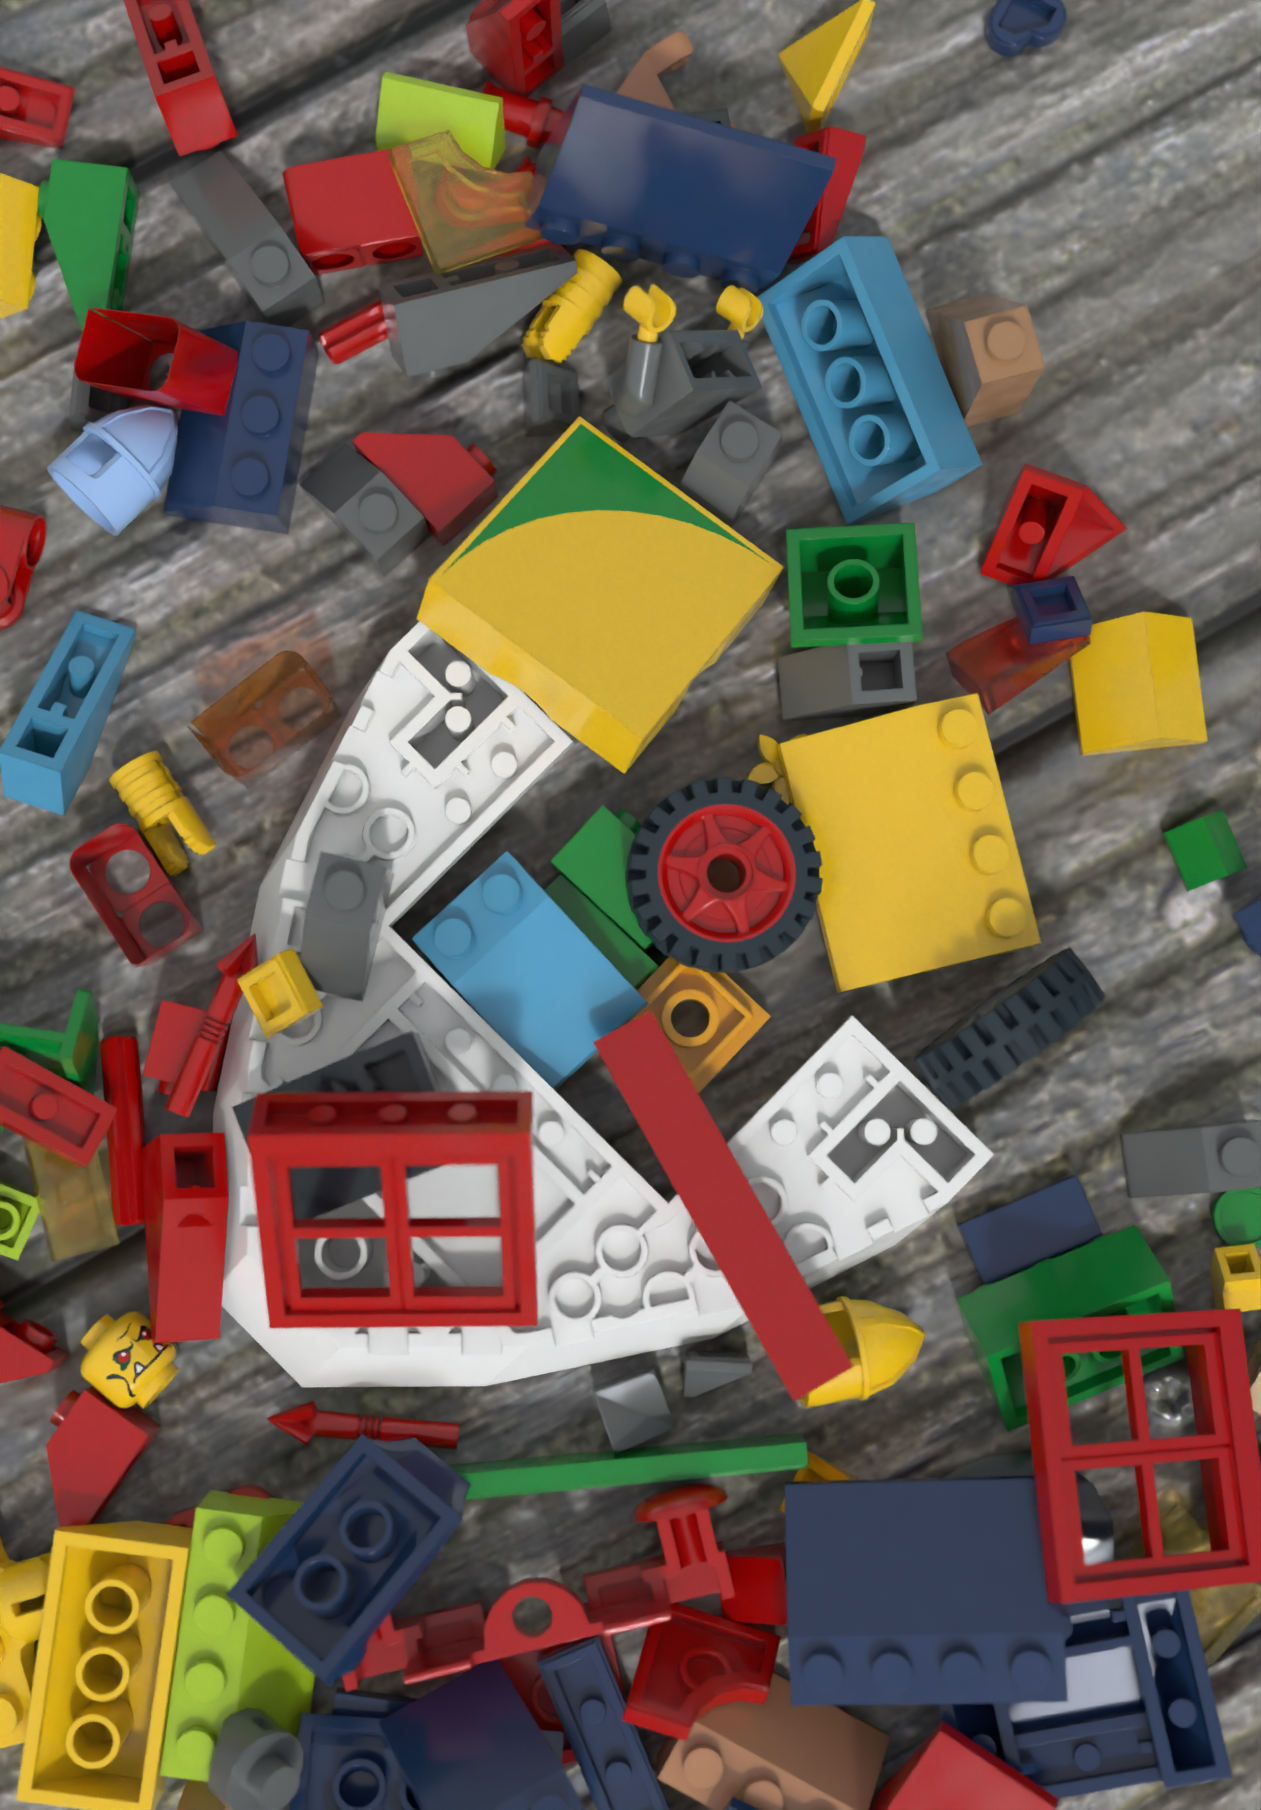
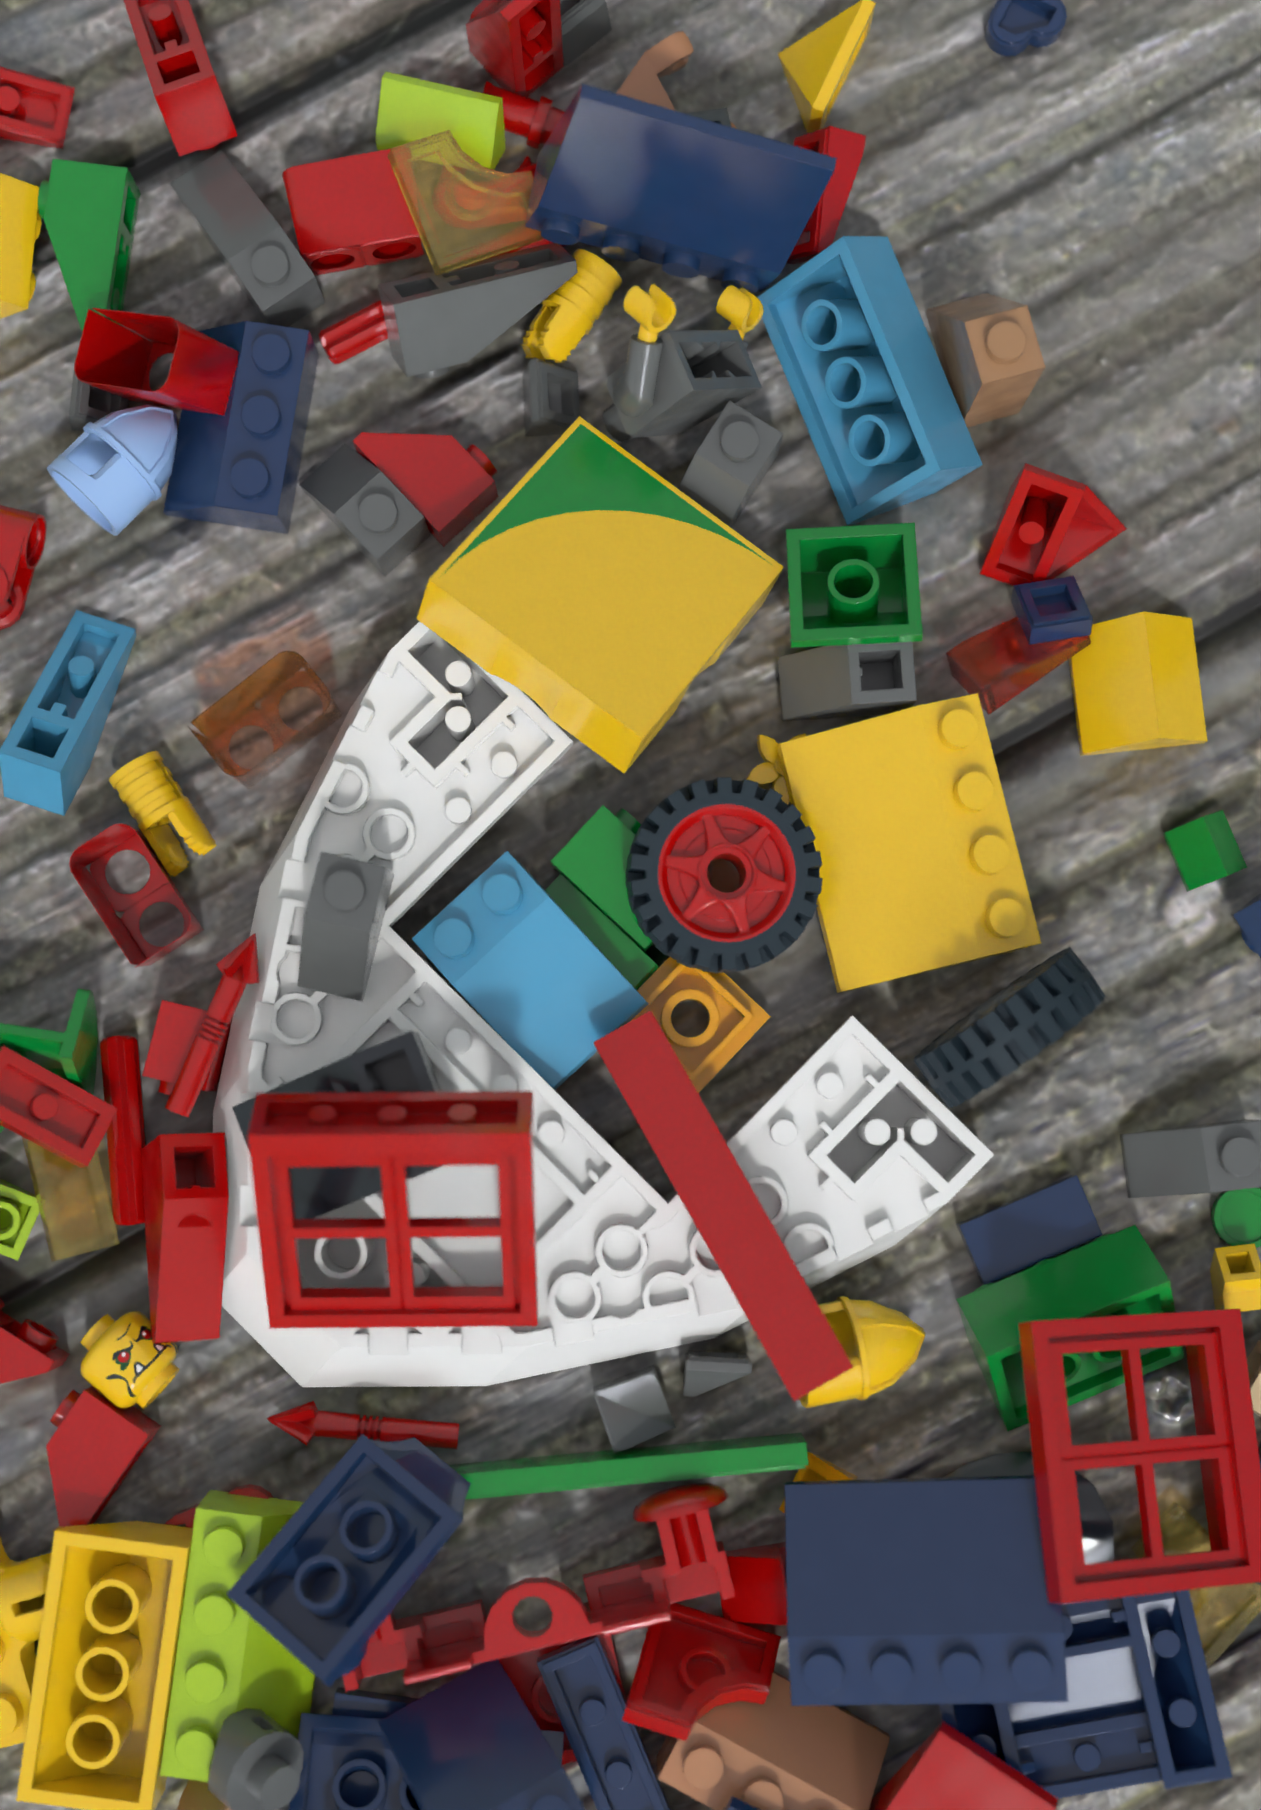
yellow tile [237,948,323,1039] -> none

